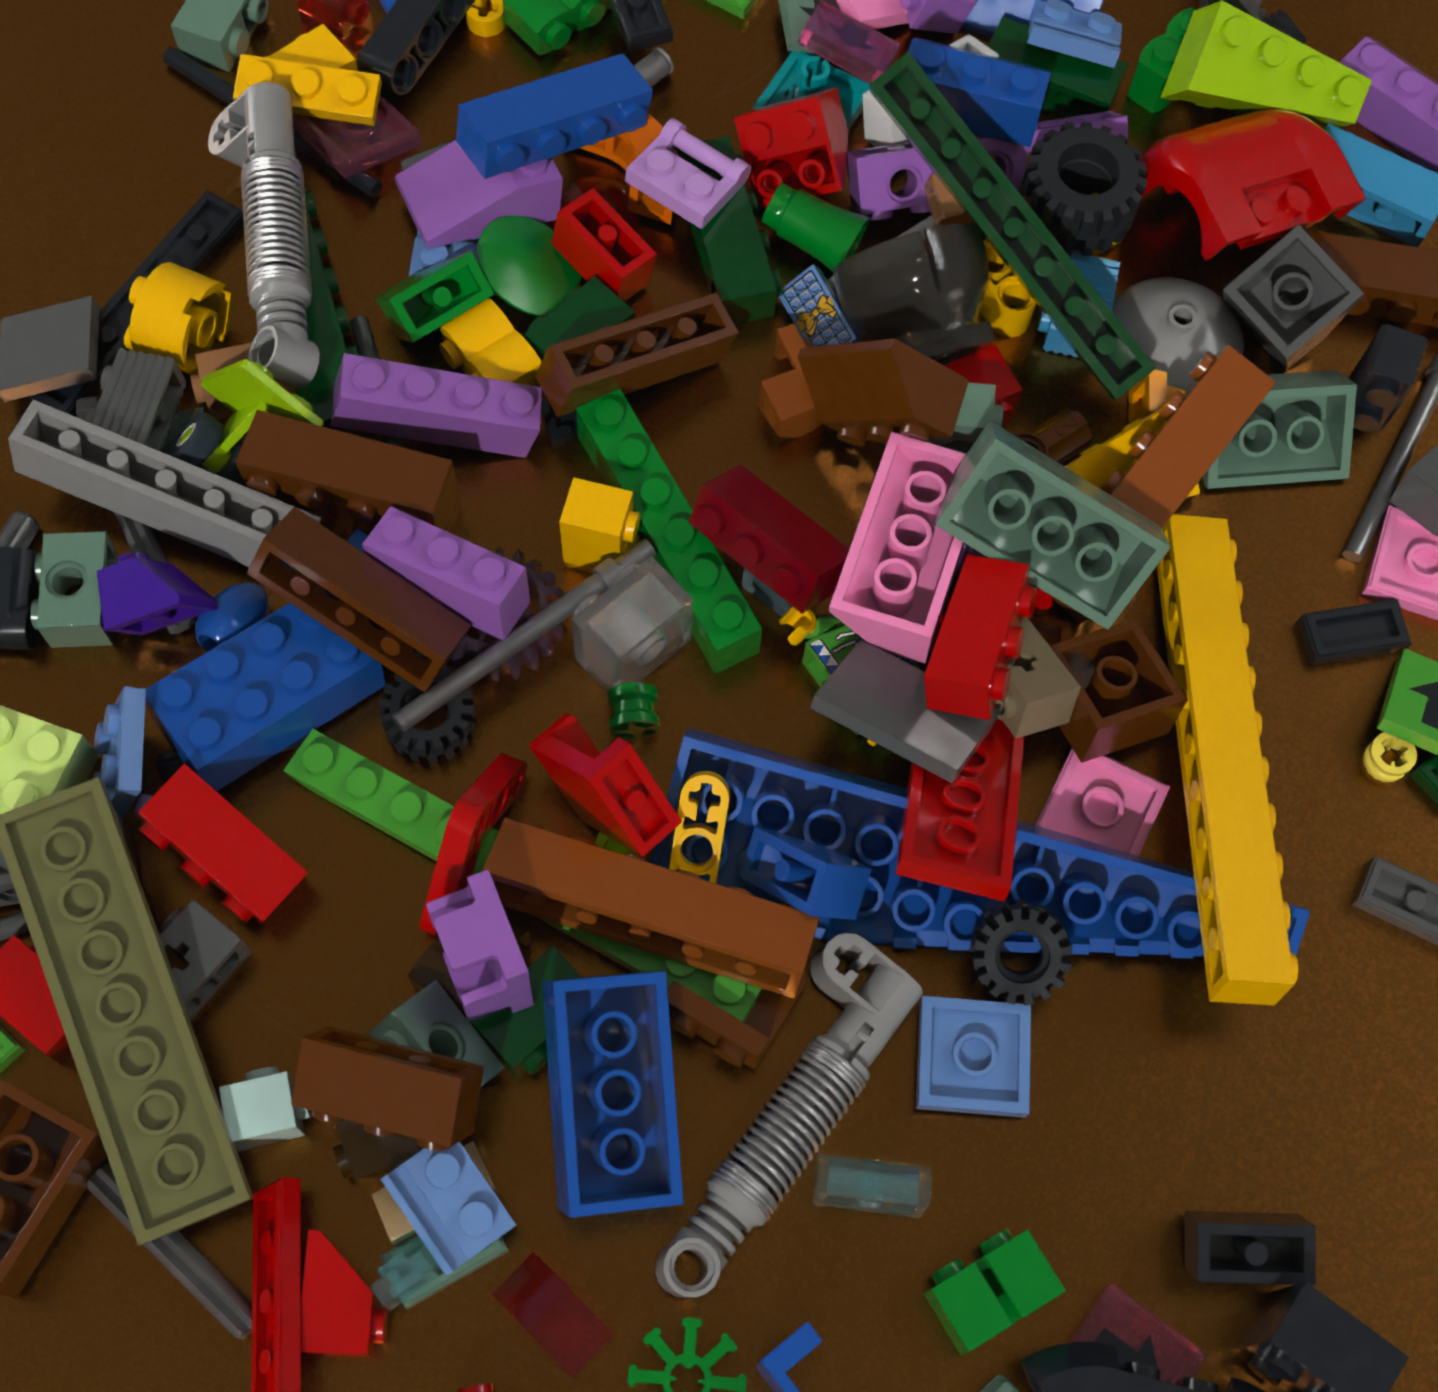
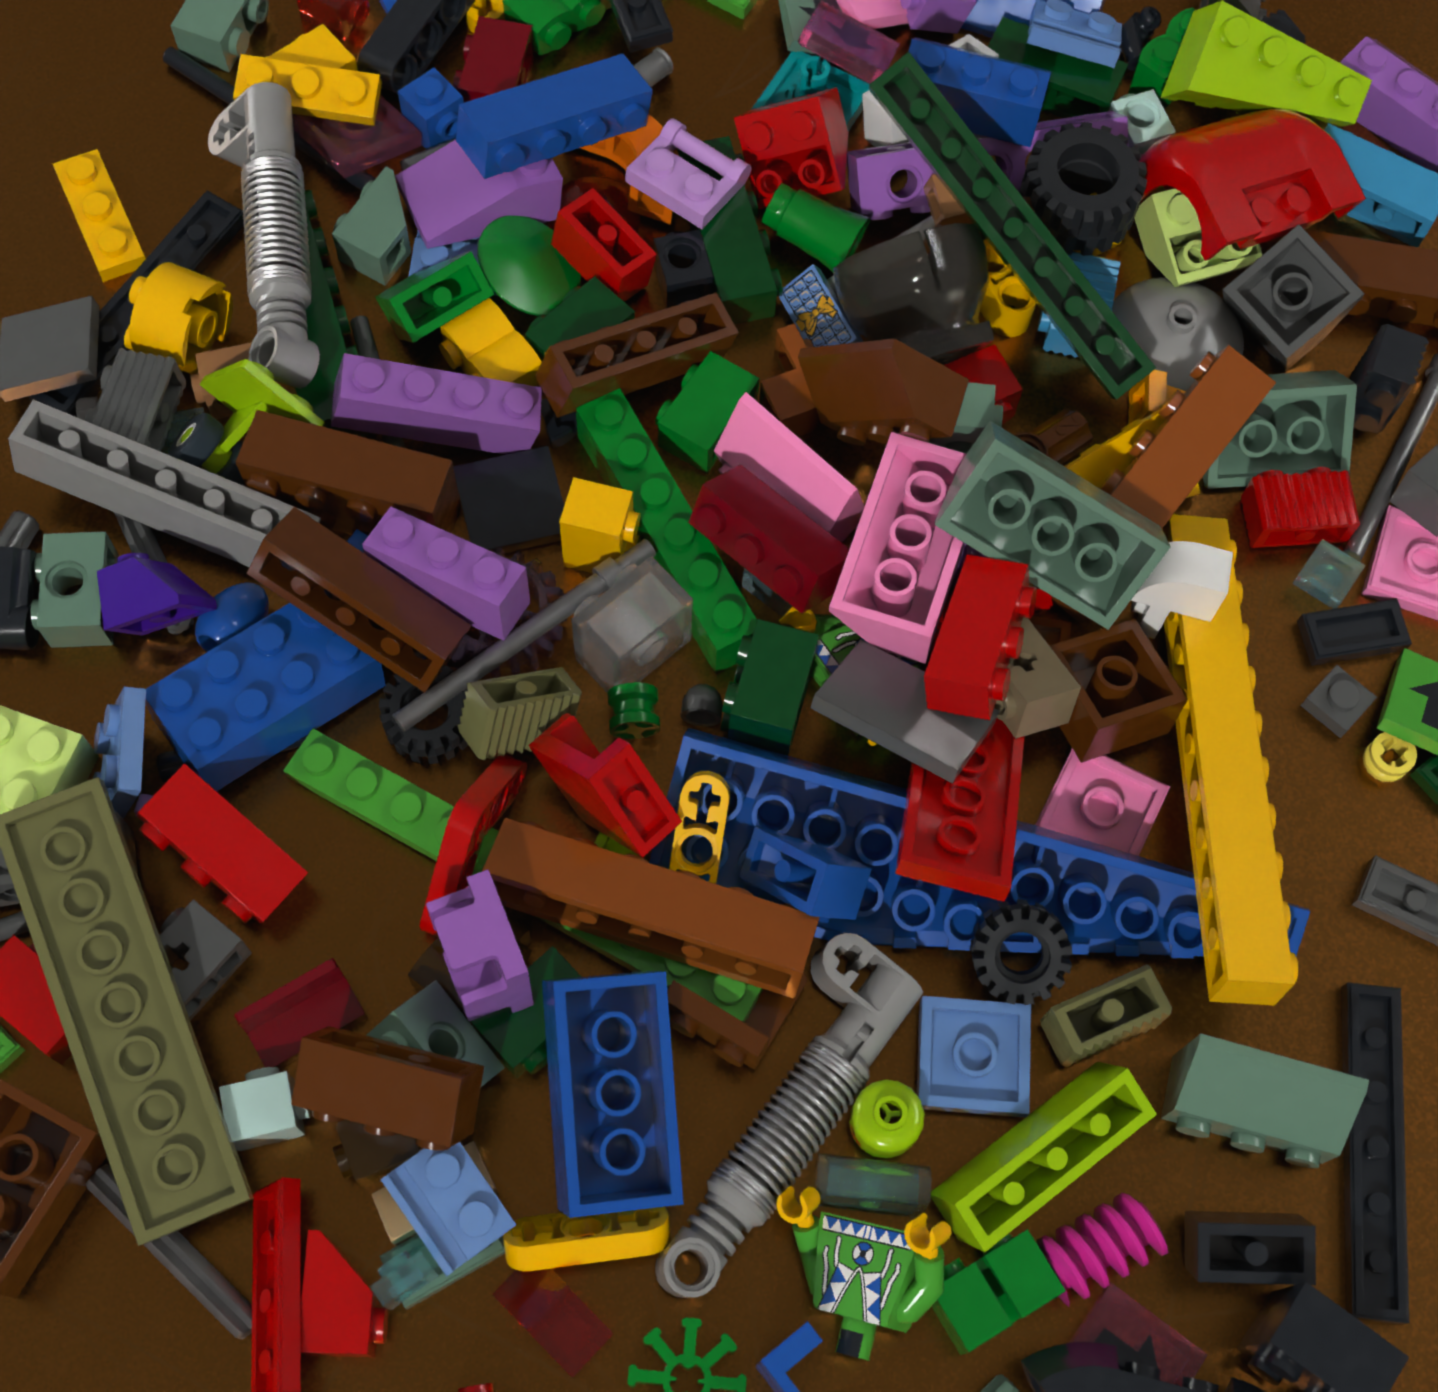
none -> yellow plate [53,149,146,282]
none -> dark red panel [234,958,368,1070]
none -> sand green slope [332,166,412,286]
none -> blue brick [397,67,464,149]
none -> dark red brick [453,16,535,103]
none -> black tile [453,446,564,555]
none -> olive brick [458,667,582,760]
none -> yellow beam [503,1207,671,1271]
none -> black brick [654,229,713,309]
none -> green brick [655,351,760,474]
none -> dark grey hinge [680,684,723,727]
none -> bright pink slope [714,392,865,543]
none -> dark green piece [720,619,819,756]
none -> torso [776,1186,952,1361]
none -> lime head [849,1079,925,1159]
none -> lime brick [928,1062,1157,1252]
none -> dark pink piece [1036,1193,1168,1307]
none -> olive brick [1040,964,1172,1068]
none -> light aqua brick [1109,89,1176,155]
none -> black arm [1120,6,1162,71]
none -> white brick [1131,541,1233,639]
none -> yellowish green slope [1134,189,1263,287]
none -> sand green slope [1161,1033,1369,1168]
none -> red brick [1241,467,1360,548]
none -> clear light blue plate [1292,539,1366,609]
none -> dark grey plate [1300,665,1377,738]
none -> black tile [1341,982,1409,1325]

